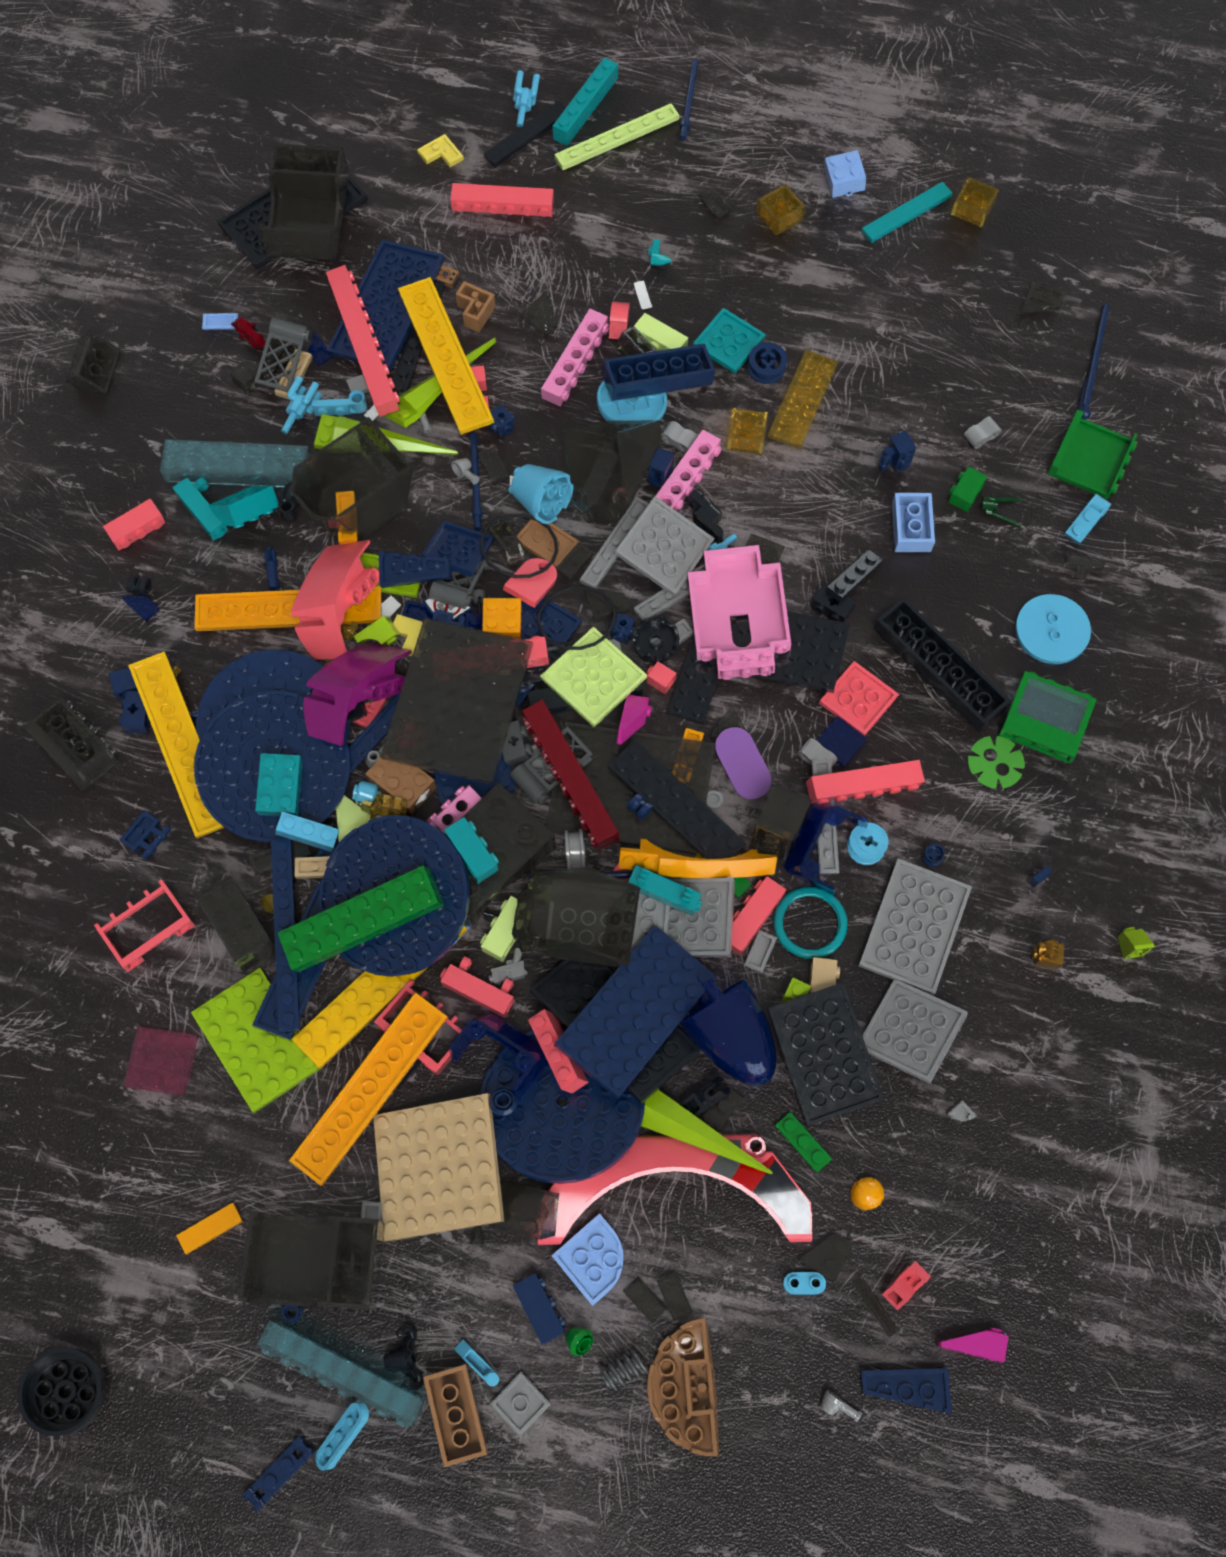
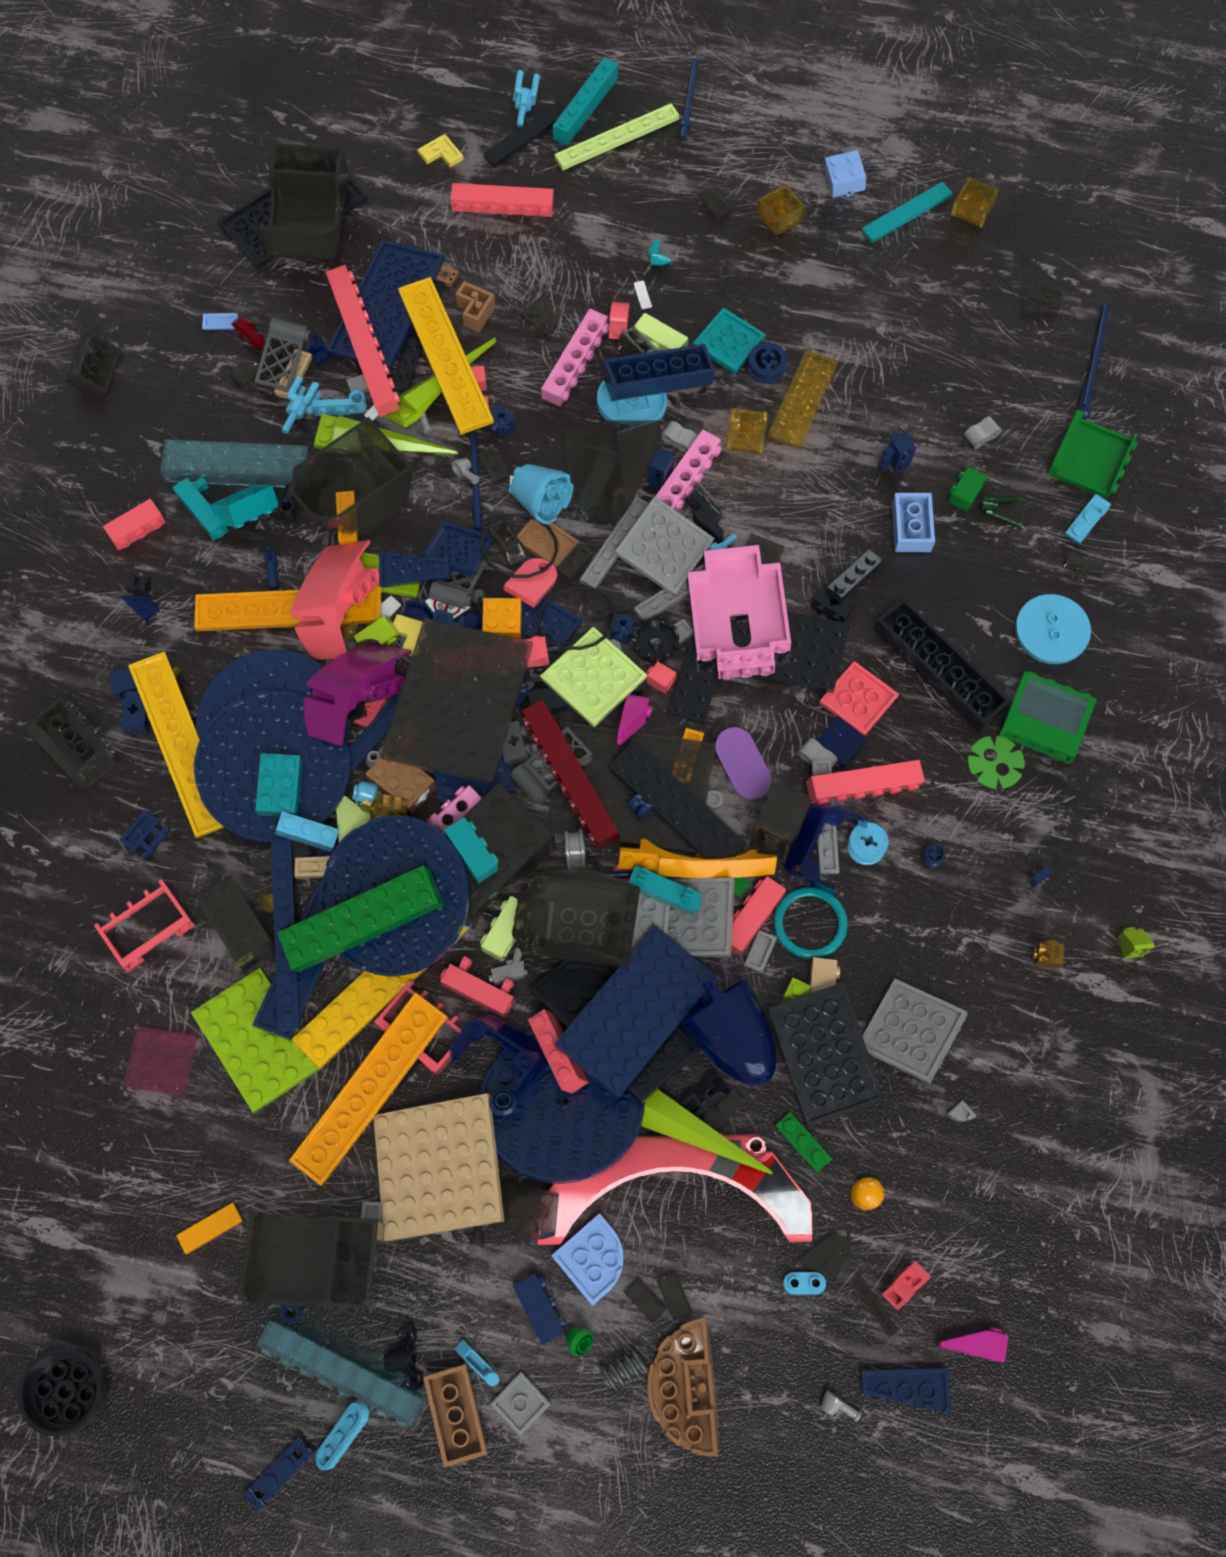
light grey plate [858,859,972,996] -> none

